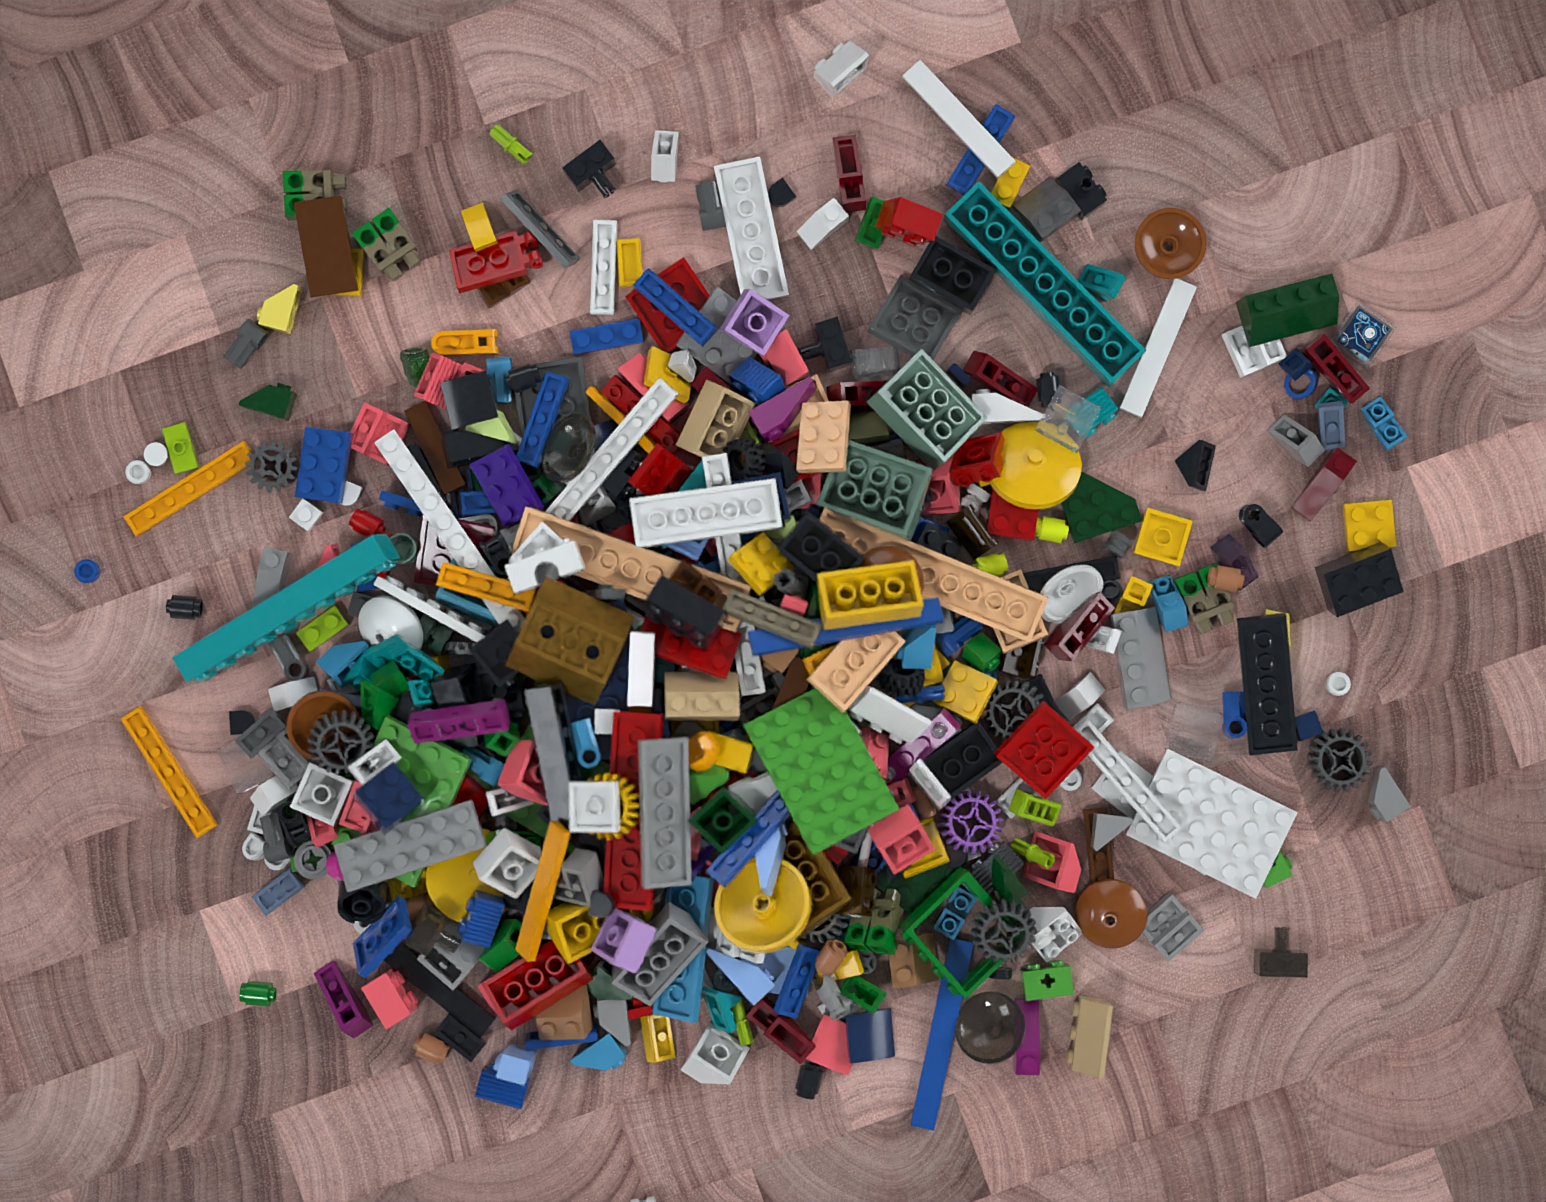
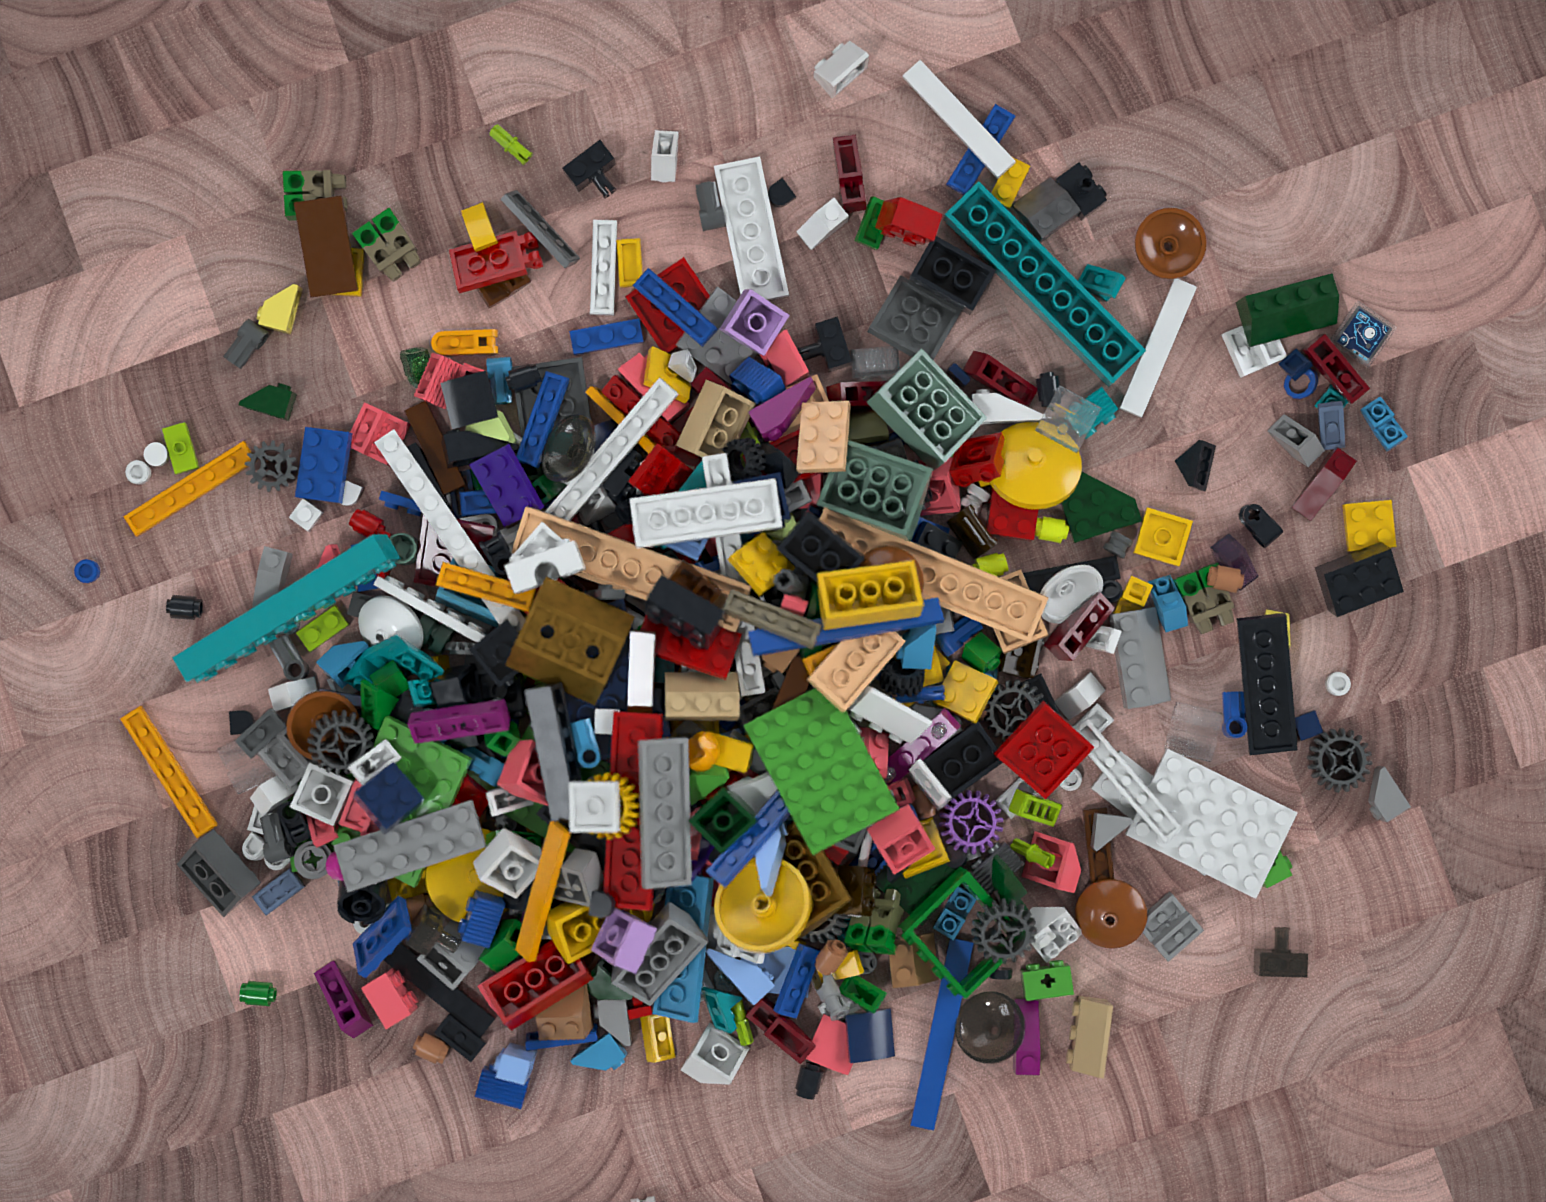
none -> dark grey slope [177,829,261,917]

